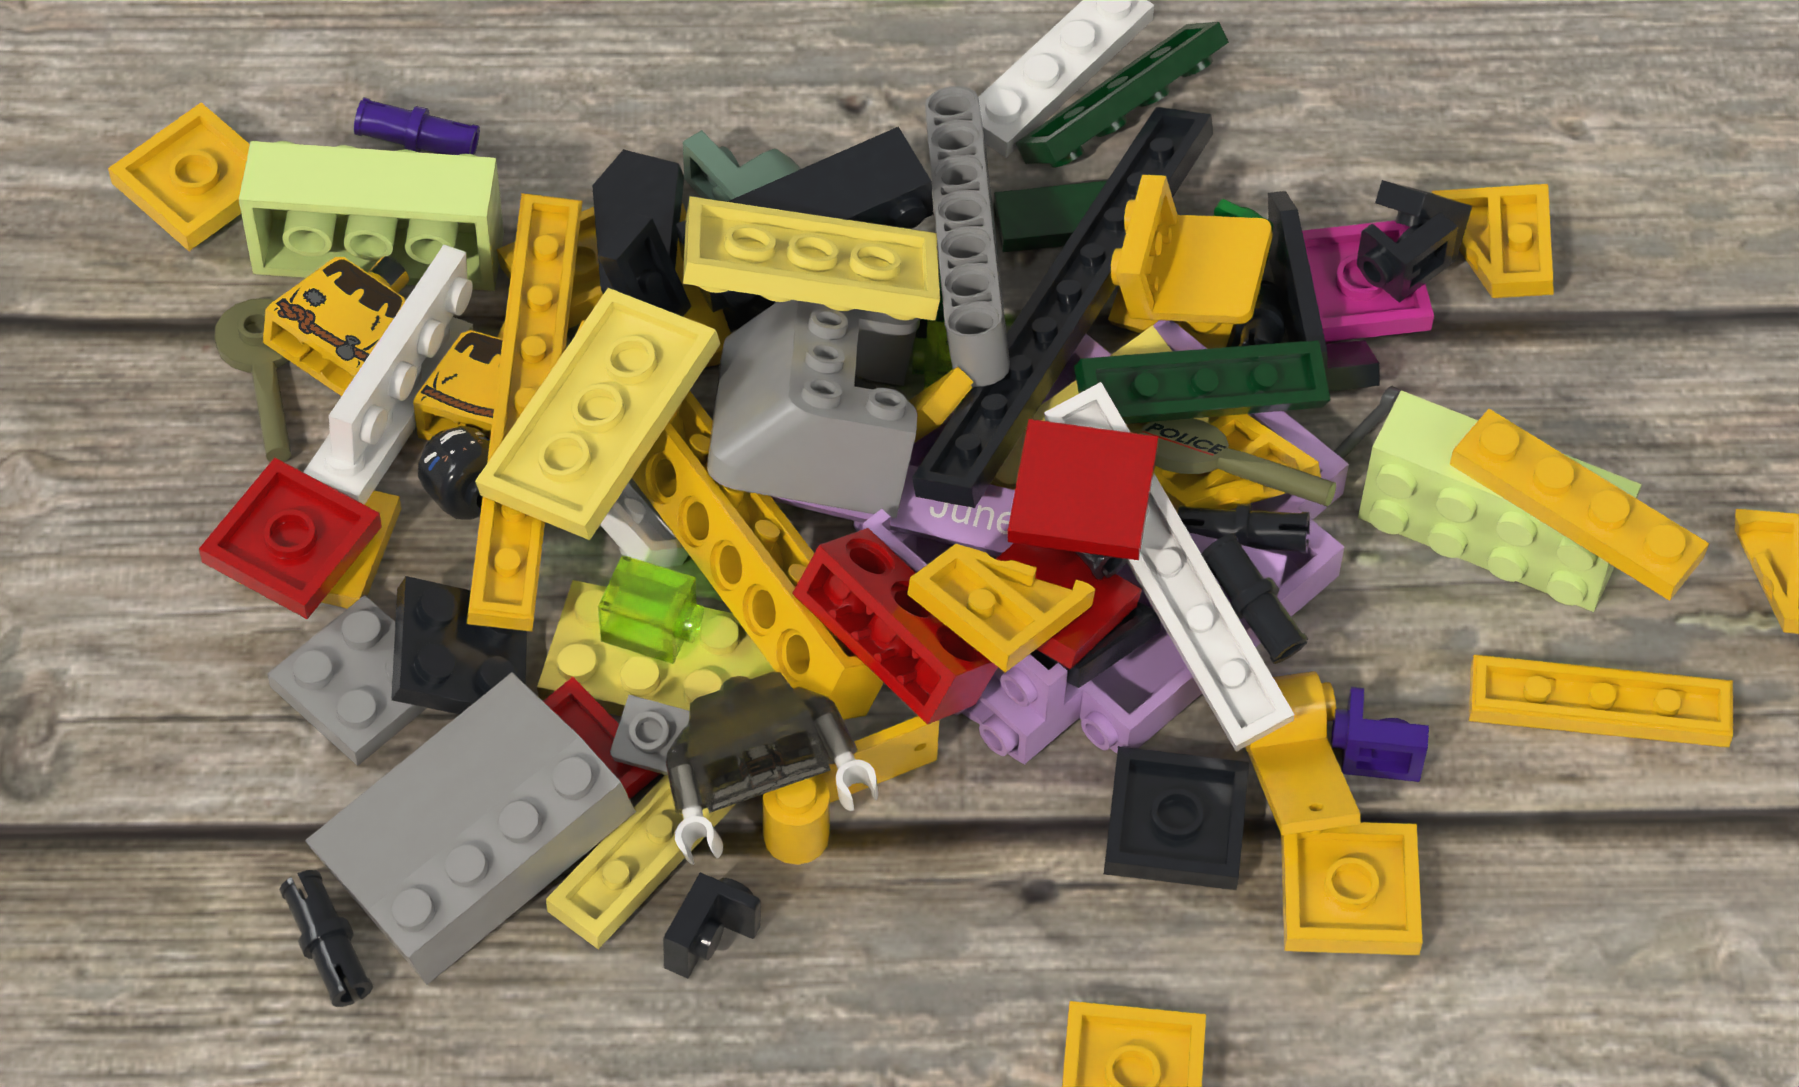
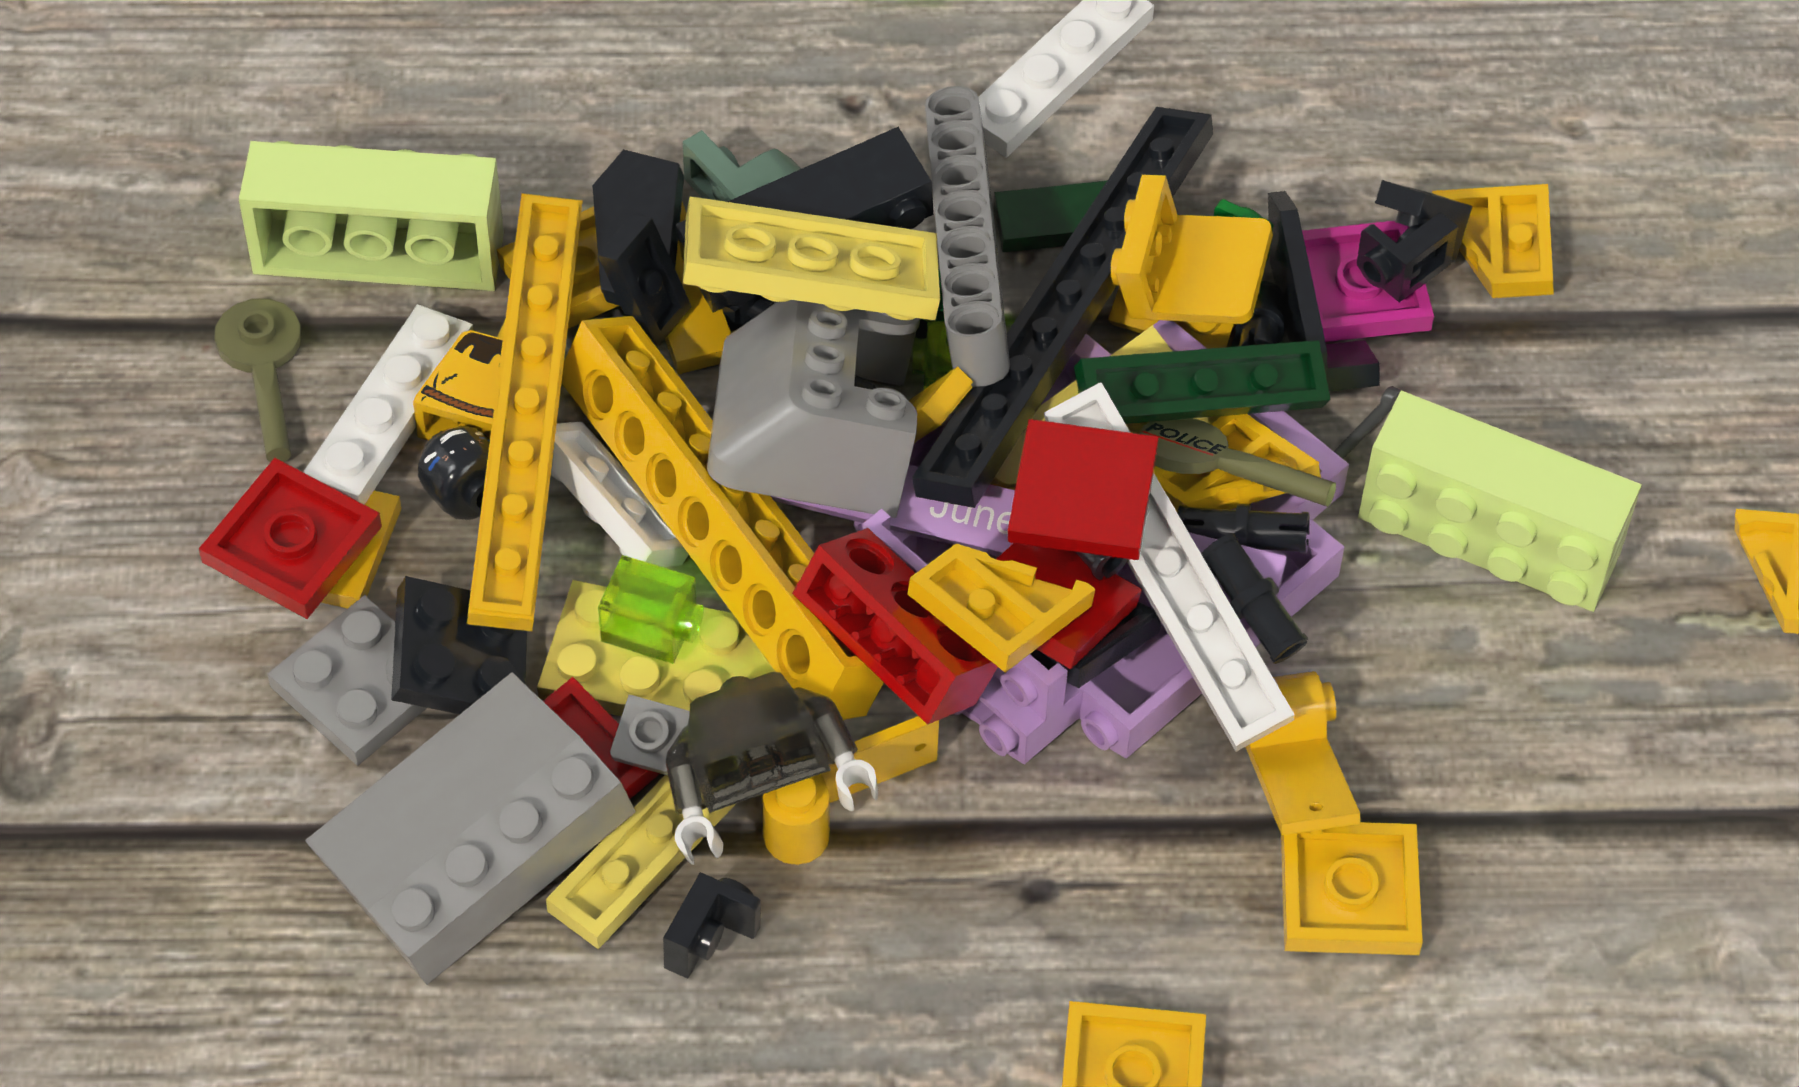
yellow plate [108,103,250,251] -> none
yellow torso [263,256,409,396] -> none
black pin [279,870,373,1007] -> none
white plate [328,245,473,465] -> none
dark purple pin [354,97,480,155] -> none
light yellow plate [475,288,720,540] -> none
dark green plate [1015,22,1229,168] -> none
black plate [1103,746,1249,890] -> none
dark purple bracket [1331,687,1429,782] -> none
yellow plate [1450,409,1709,601] -> none
yellow tile [1469,655,1733,748] -> none

